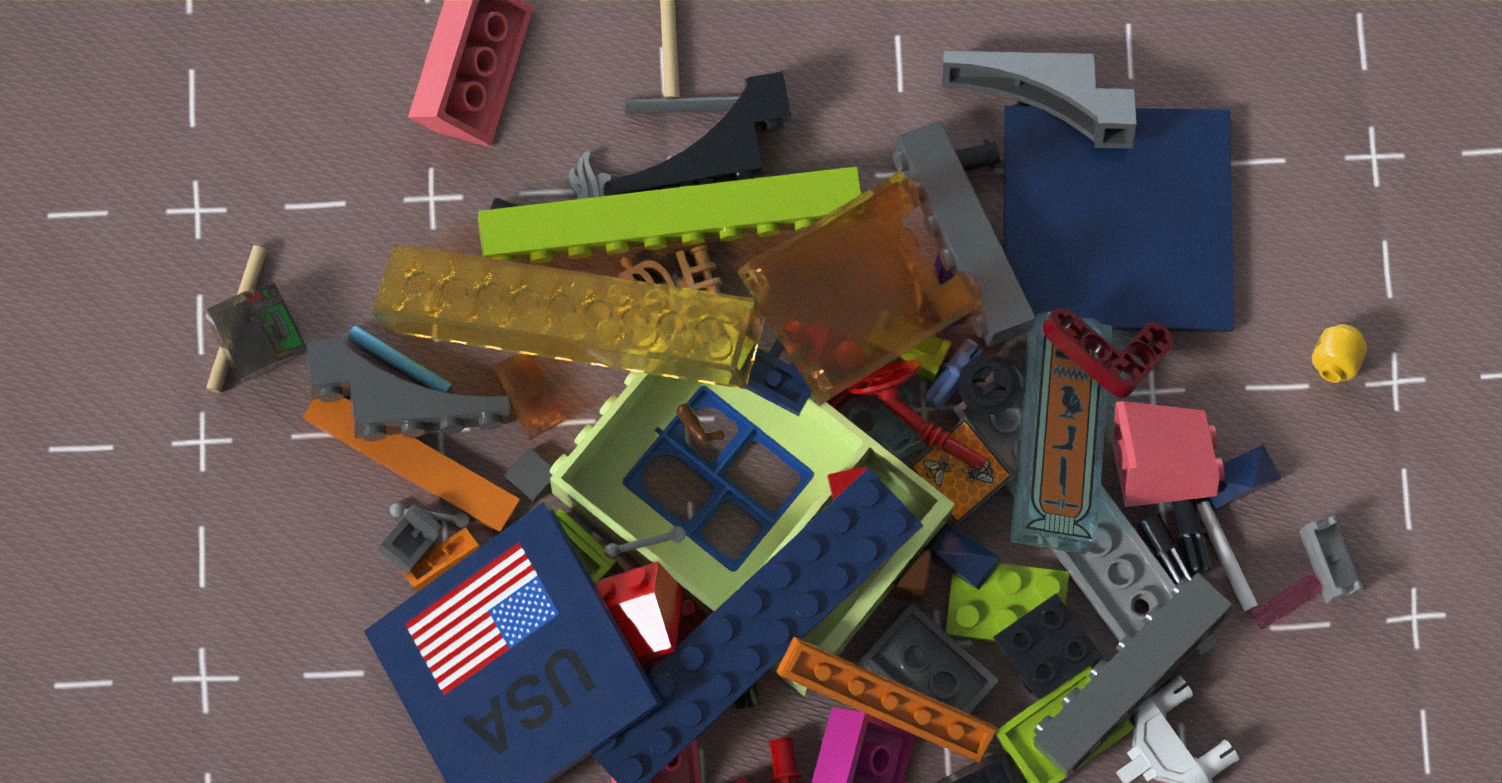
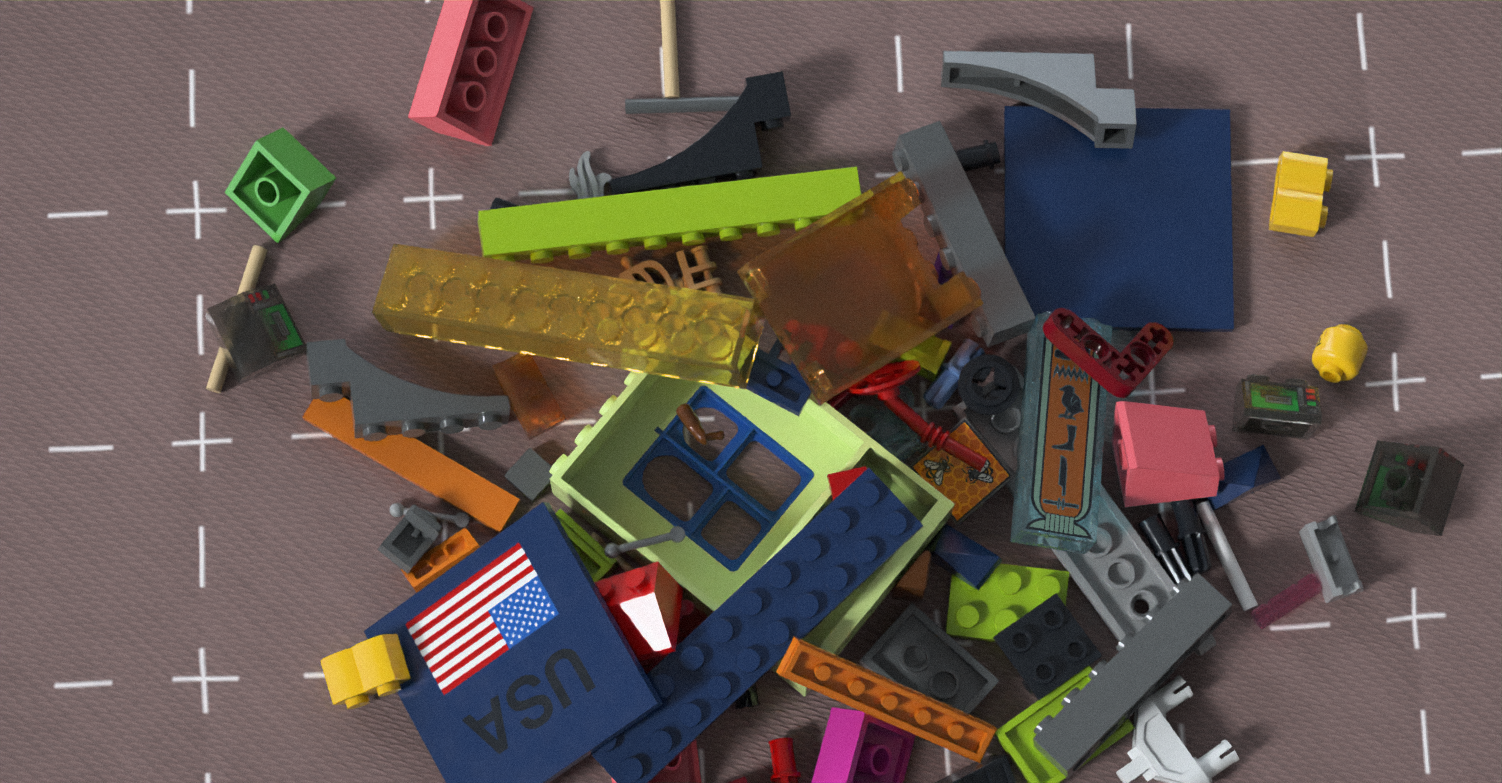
medium azure bar [348,326,453,393] -> none
none -> bright green slope [225,127,336,243]
none -> yellow brick [320,634,411,709]
none -> clear smoke slope [1232,374,1322,440]
none -> yellow brick [1269,151,1333,237]
none -> clear smoke slope [1355,440,1464,536]

